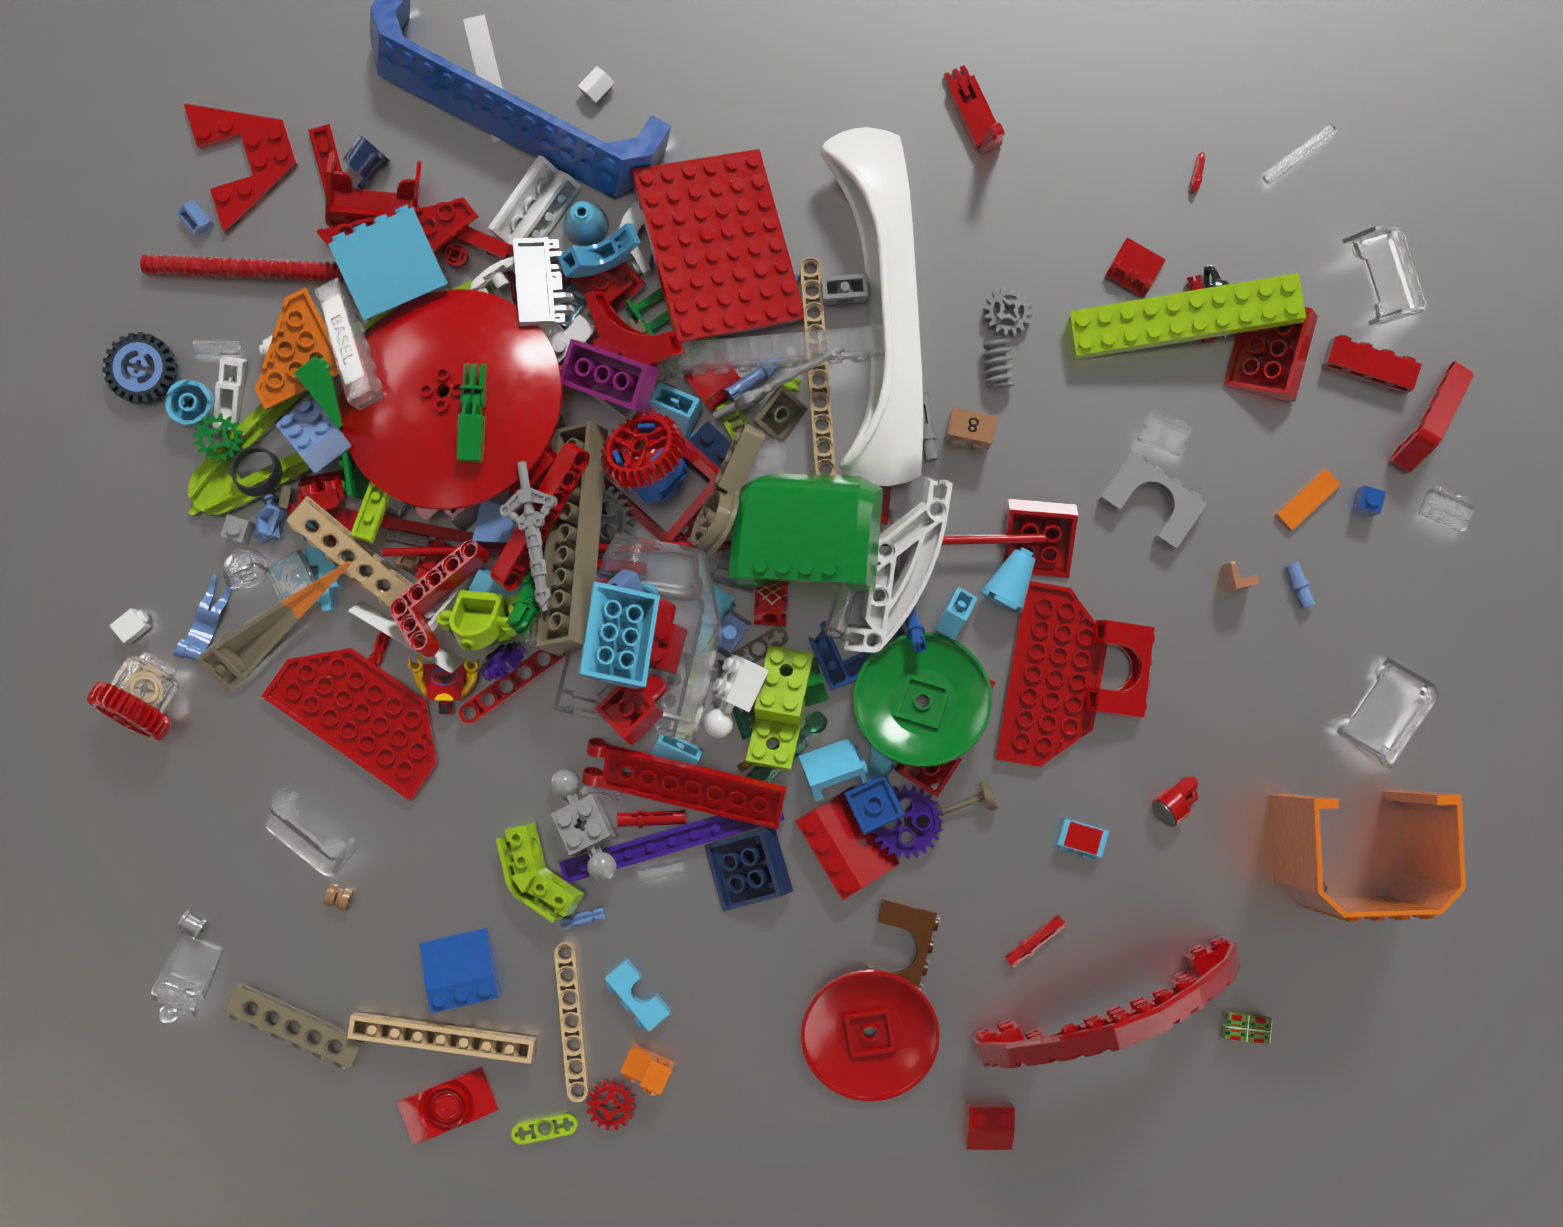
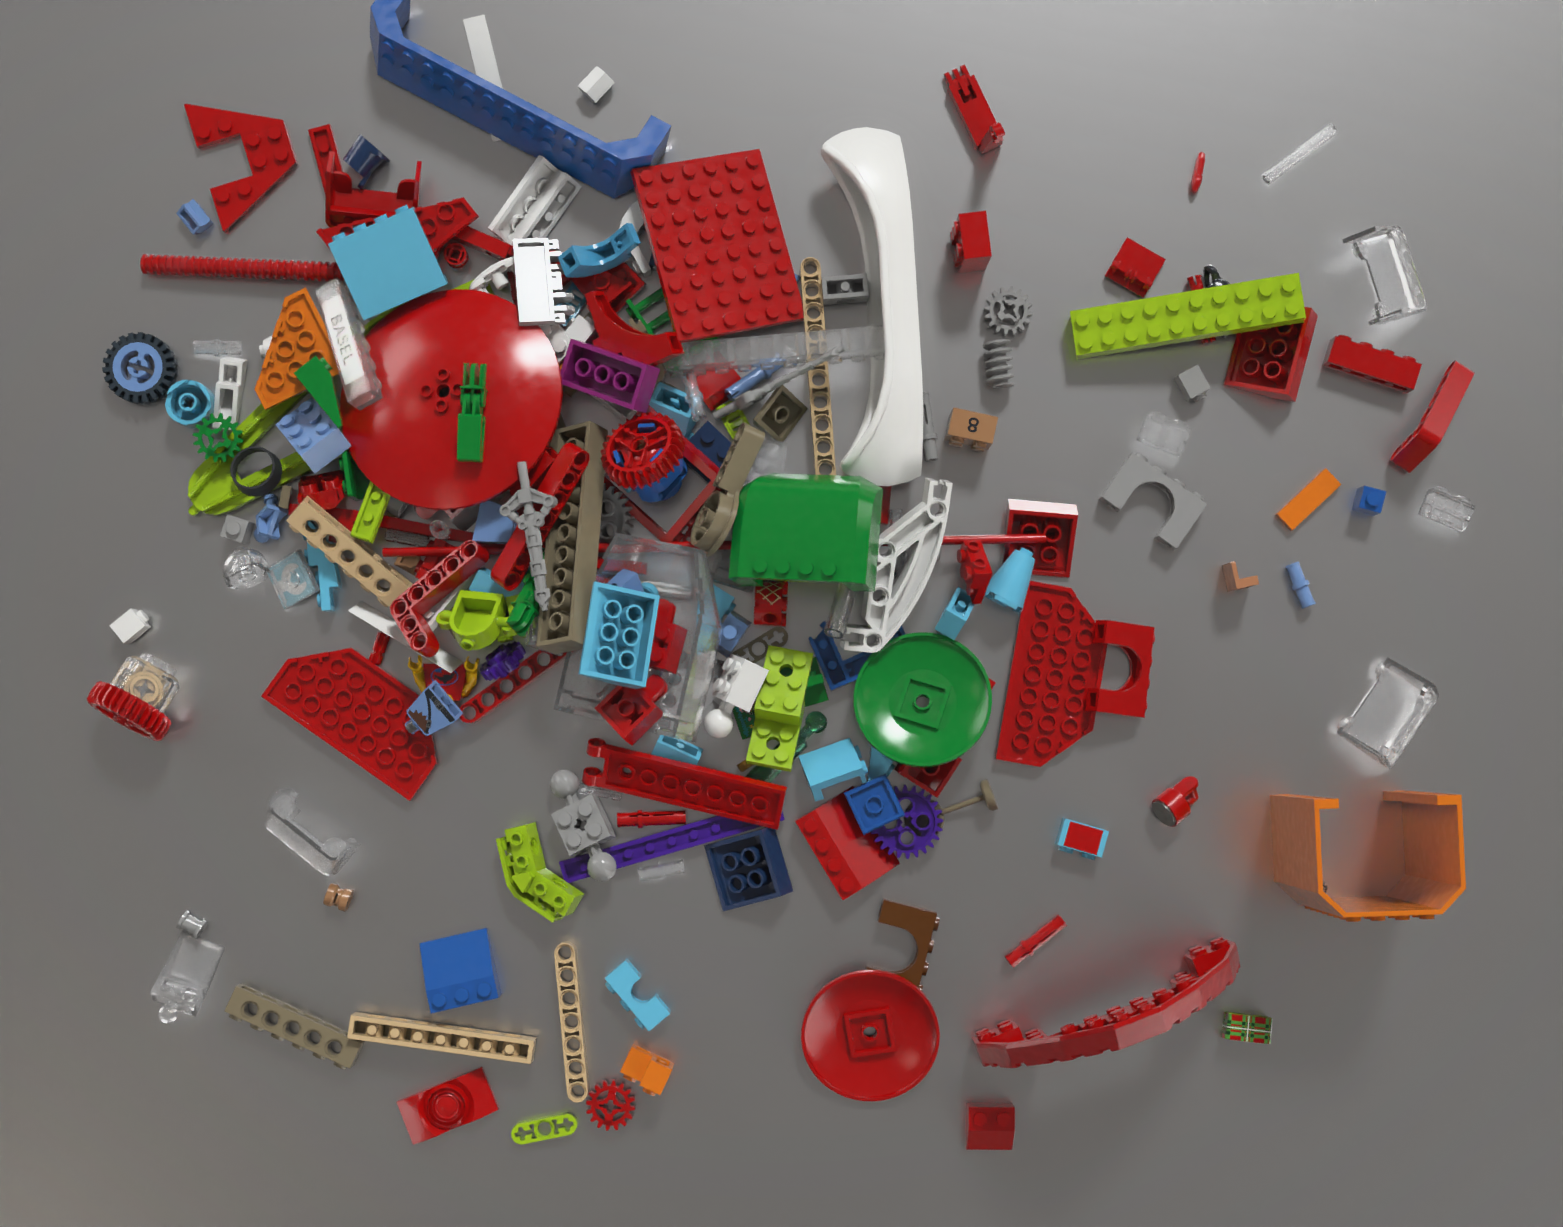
medium blue flag [174,574,234,663] -> none
dark tan plate [196,561,351,691] -> none
medium blue axle [560,907,605,930] -> none
medium azure cone [563,201,608,246] -> none
lime bush [782,375,802,392] -> none
blue pin [905,606,927,653] -> none
none -> medium blue torso [405,680,463,736]
none -> clear pin [430,520,451,540]
none -> clear pin [682,374,707,421]
none -> red brick [950,211,992,274]
none -> red plate [957,539,993,604]
none -> light grey brick [1174,365,1211,402]

